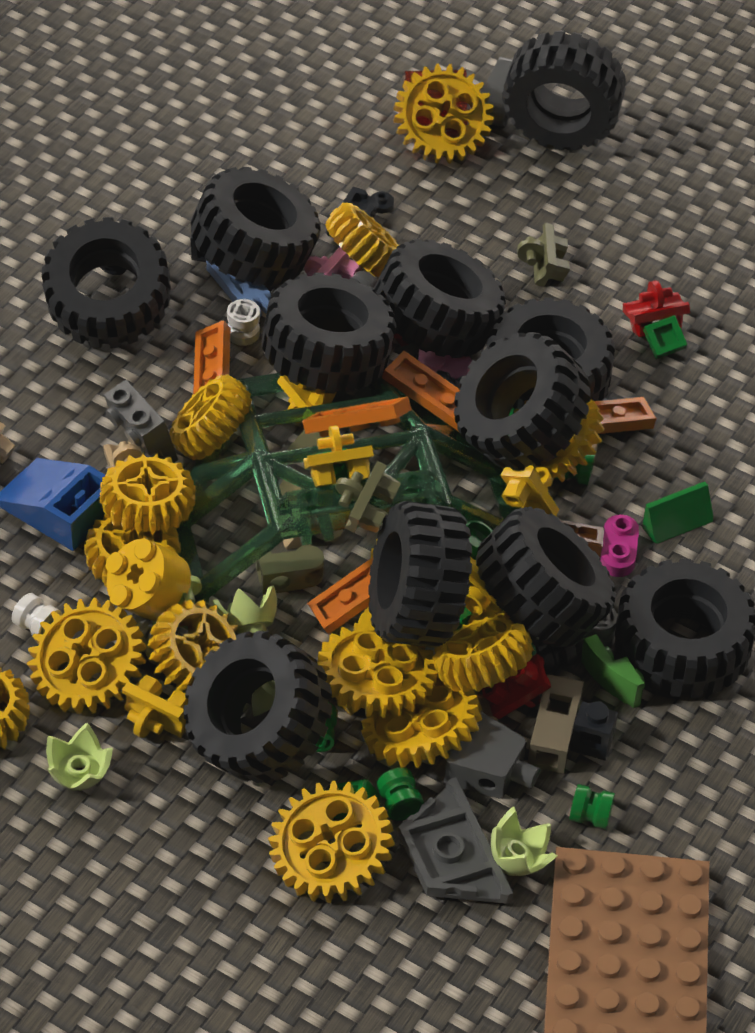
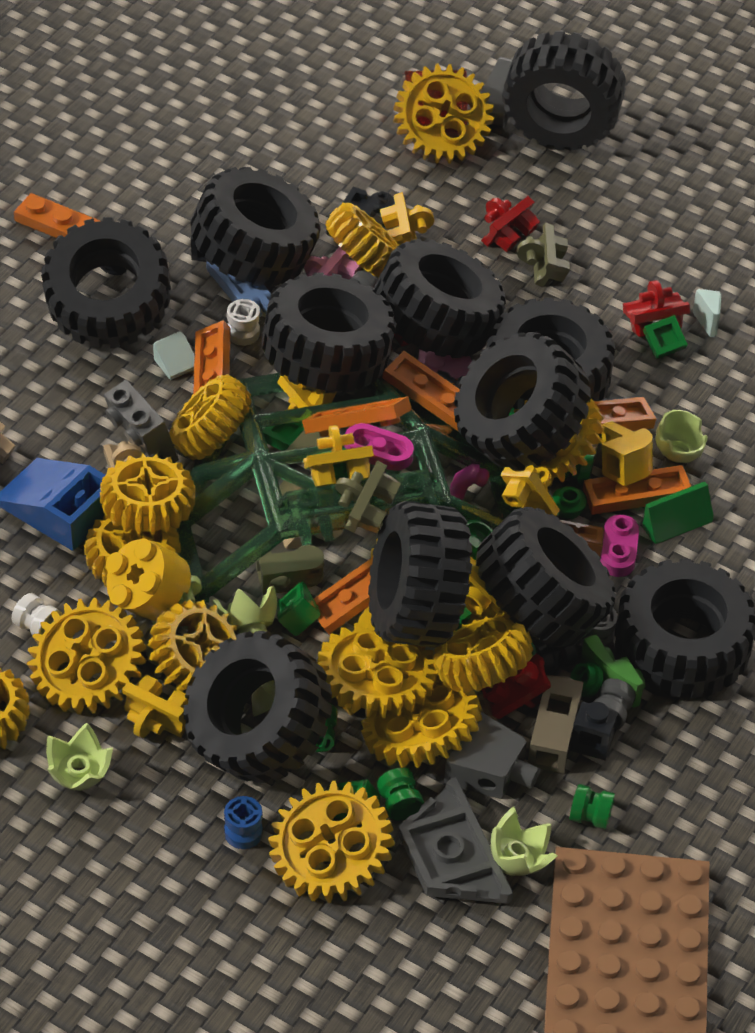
none -> orange plate [14,193,100,238]
none -> light aqua slope [153,331,195,380]
none -> blue wheel [224,796,263,849]
none -> green plate [261,411,304,455]
none -> green slope [277,582,321,636]
none -> dark pink plate [344,423,414,471]
none -> yellow hips [380,192,434,245]
none -> dark pink arm [445,464,489,506]
none -> red hips [481,196,540,253]
none -> green plate [552,486,587,519]
none -> green plate [570,661,603,698]
none -> orange plate [582,465,691,515]
none -> dark grey wheel [594,678,636,730]
none -> yellow brick [601,421,653,486]
none -> yellowish green hair [655,410,708,463]
none -> light aqua slope [693,289,721,337]

